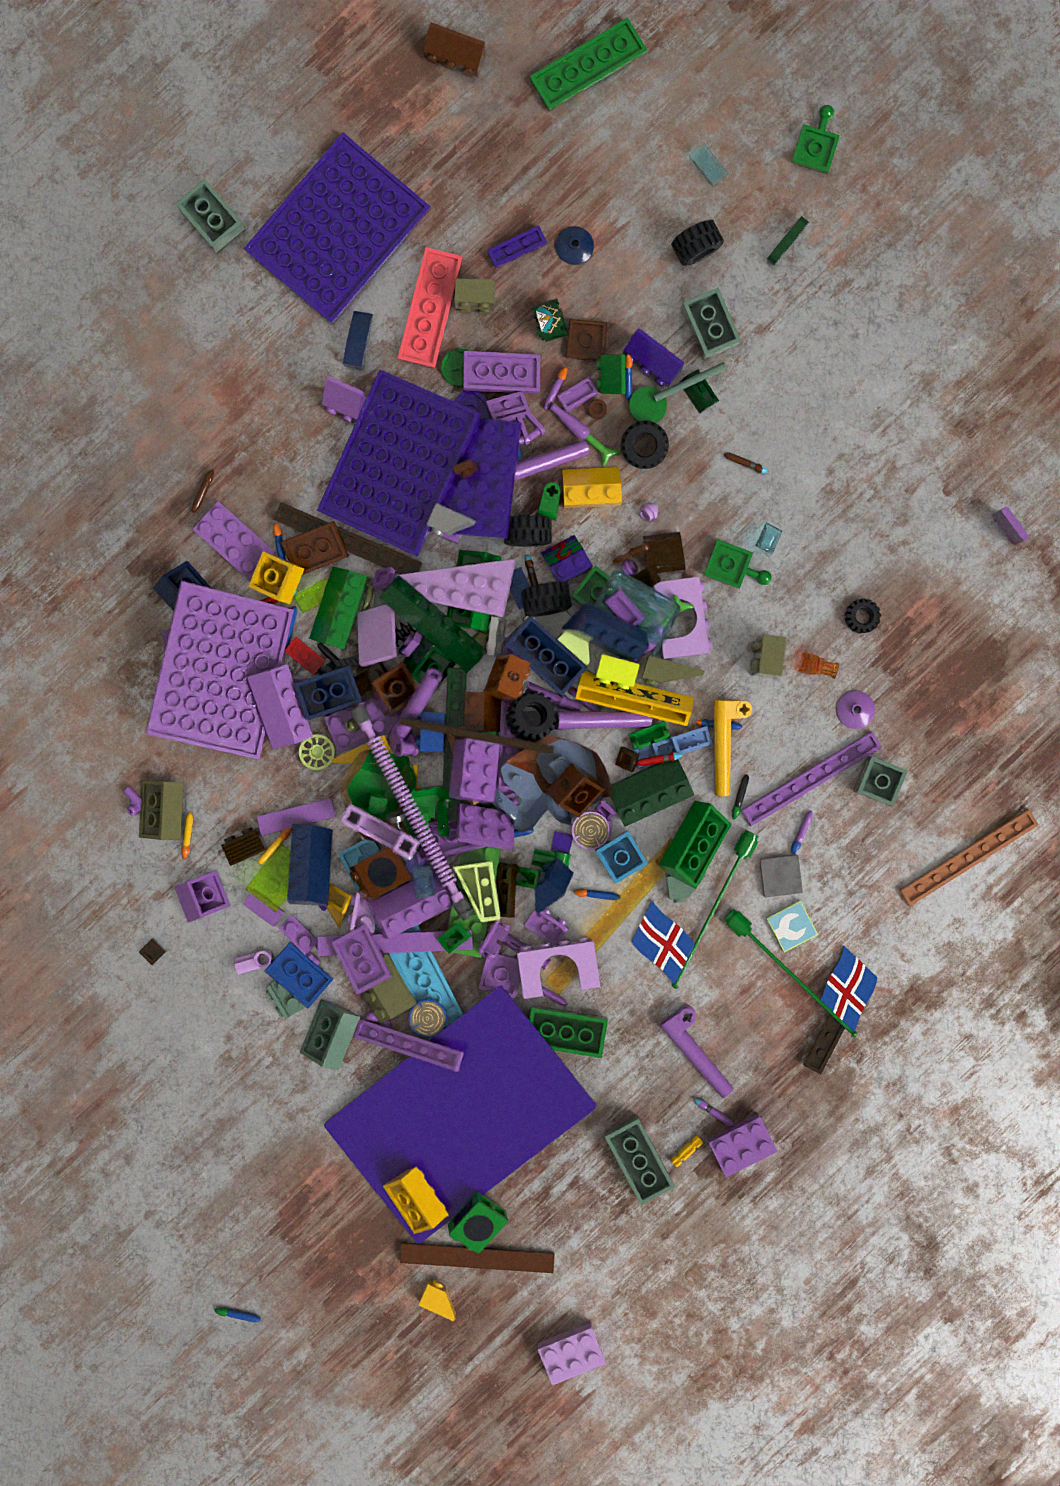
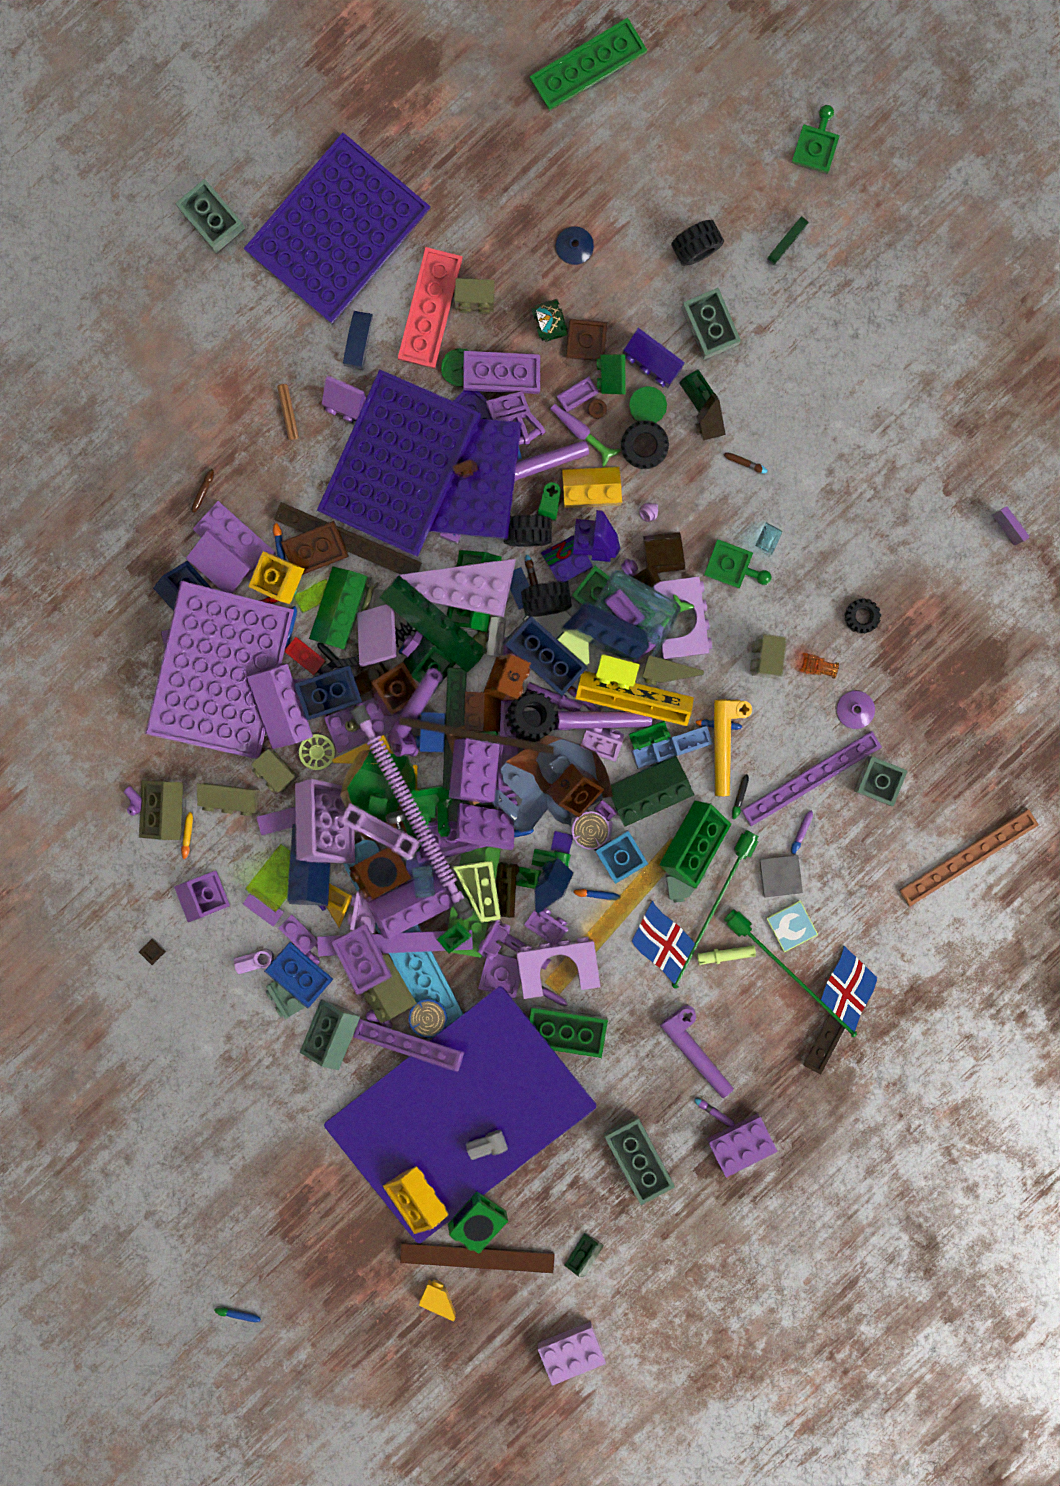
dark brown brick [221,827,267,866] -> none
yellow piece [258,828,291,864] -> none
medium lavender plate [372,567,395,590] -> none
reddish brown slope [423,22,486,77] -> none
light grey slope [427,503,476,536] -> none
dark purple plate [487,225,547,269] -> none
medium lavender piece [544,367,567,410] -> none
reddish brown piece [613,543,649,563] -> none
dark brown tile [615,746,640,772] -> none
blue piece [625,354,632,401] -> none
red piece [636,752,683,766] -> none
sand green bar [653,362,726,402] -> none
yellow axle [670,1135,703,1167] -> none
clear light blue plate [689,143,728,187] -> none
none -> medium lavender tile [186,529,252,594]
none -> olive slope [197,783,260,816]
none -> olive brick [251,749,299,793]
none -> medium nougat axle [277,384,299,440]
none -> lavender slope [295,779,355,864]
none -> light grey piece [466,1130,508,1160]
none -> dark green slope [564,1233,604,1277]
none -> dark purple piece [573,510,621,562]
none -> lavender bracket [580,728,624,762]
none -> dark brown slope [695,393,726,441]
none -> yellowish green pin [697,945,756,965]

